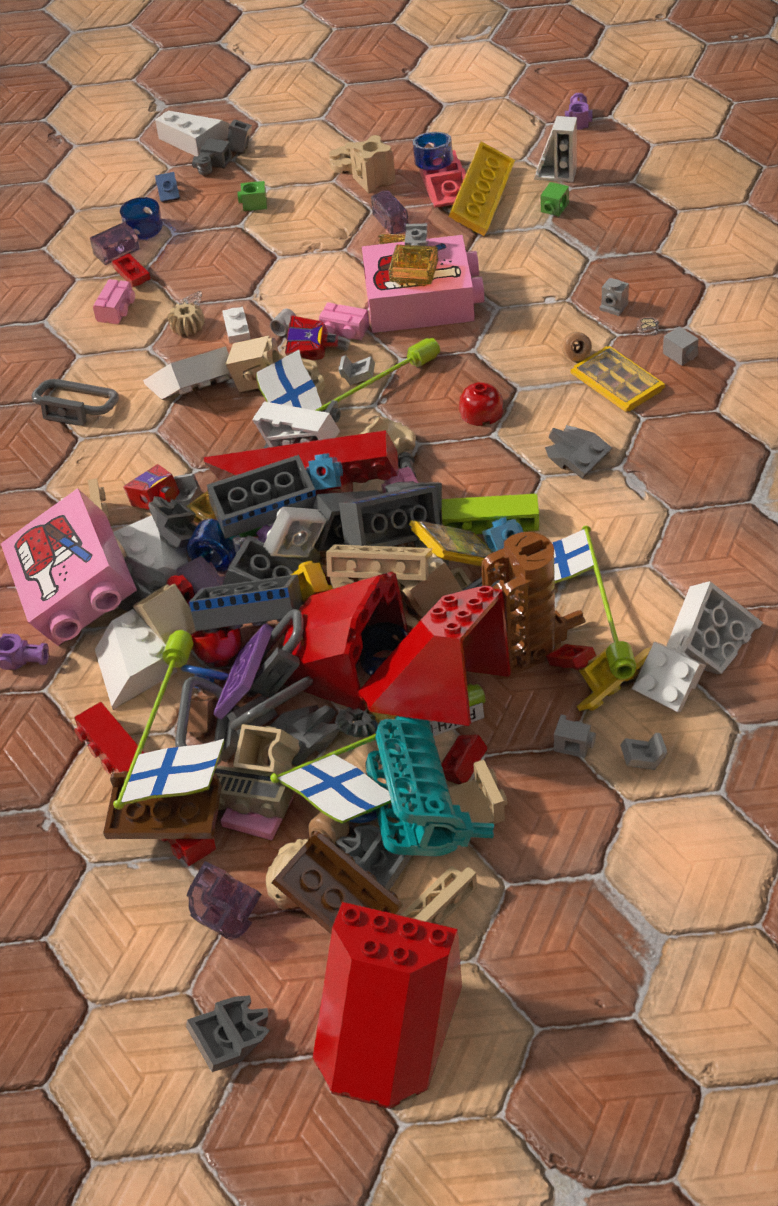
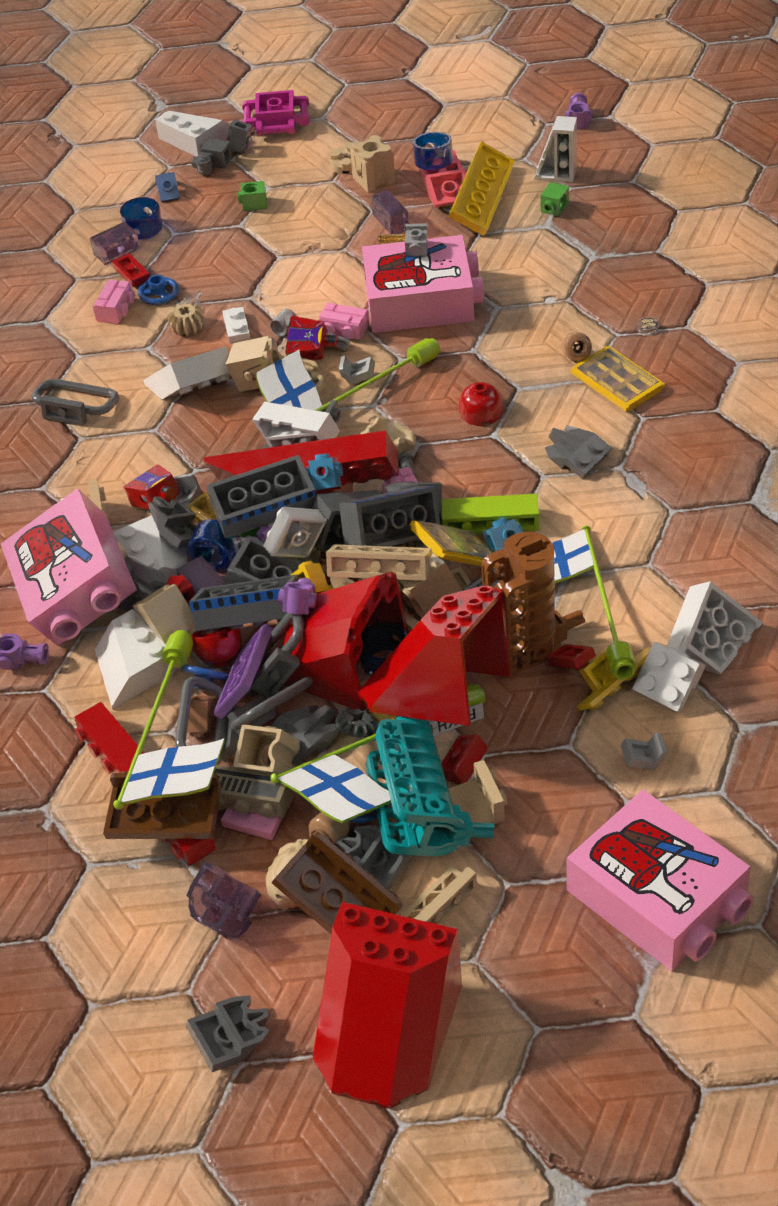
clear yellow brick [388,244,439,286] -> none
light grey brick [554,714,596,758] -> none
light grey brick [600,278,629,316] -> none
light grey brick [663,326,699,366] -> none
none -> blue piece [138,275,179,305]
none -> dark pink brick [242,90,310,137]
none -> medium lavender connector [278,578,317,615]
none -> bright pink brick [567,790,754,971]

